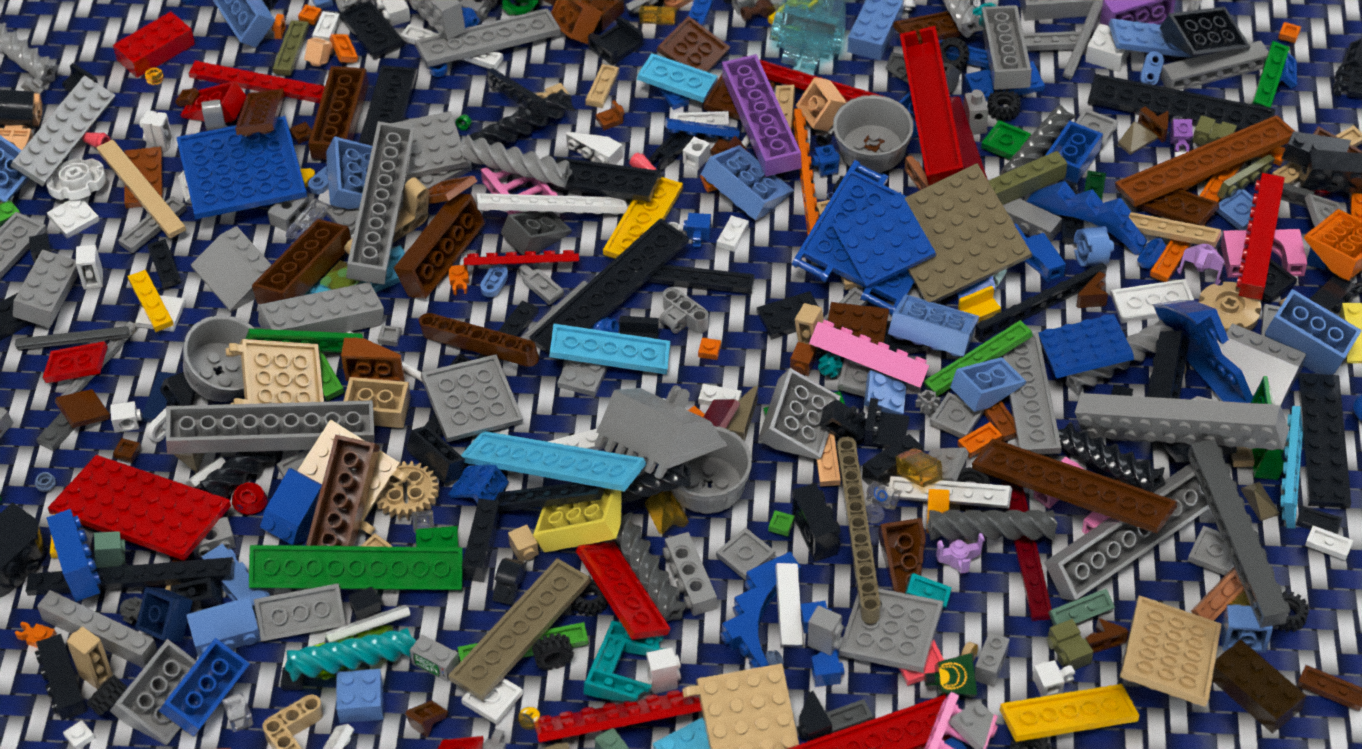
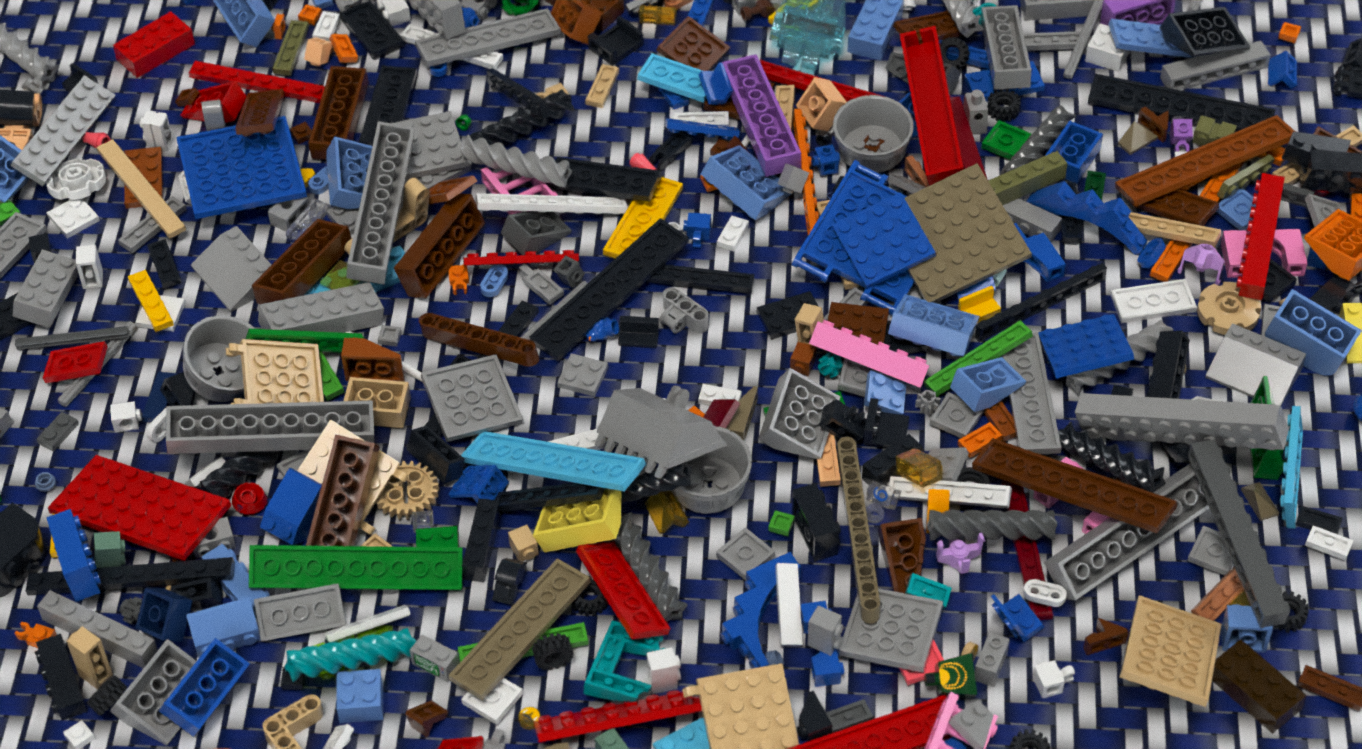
reddish brown tile [55,389,110,428] -> none
reddish brown plate [113,438,141,463] -> none
clear yellow tile [145,68,164,85] -> none
dark tan slope [174,453,204,473] -> none
clear brick [222,693,254,732] -> none
black brick [348,587,383,621] -> none
medium azure plate [549,324,670,375] -> none
white slope [566,132,623,165] -> none
dark orange bracket [595,100,625,130] -> none
light grey brick [662,532,717,616] -> none
white brick [683,137,710,170] -> none
orange plate [698,338,721,360] -> none
yellow plate [999,684,1139,742] -> none
olive brick [1047,619,1093,670] -> none
sand green plate [1048,588,1115,626] -> none
medium blue brick [1074,226,1114,267] -> none
light grey plate [1075,109,1118,149] -> none
reddish brown slope [1076,271,1108,308] -> none
medium blue plate [1139,51,1164,85] -> none
blue piece [1152,300,1253,403] -> none
tan plate [1230,447,1254,467] -> none
green plate [1252,41,1290,108] -> none
black plate [1298,373,1351,508] -> none
none -> dark grey brick [553,255,585,288]
none -> blue panel [698,63,733,104]
none -> light grey brick [778,164,809,194]
none -> light grey plate [888,175,926,195]
none -> blue bracket [991,594,1045,642]
none -> white plate [1023,580,1067,607]

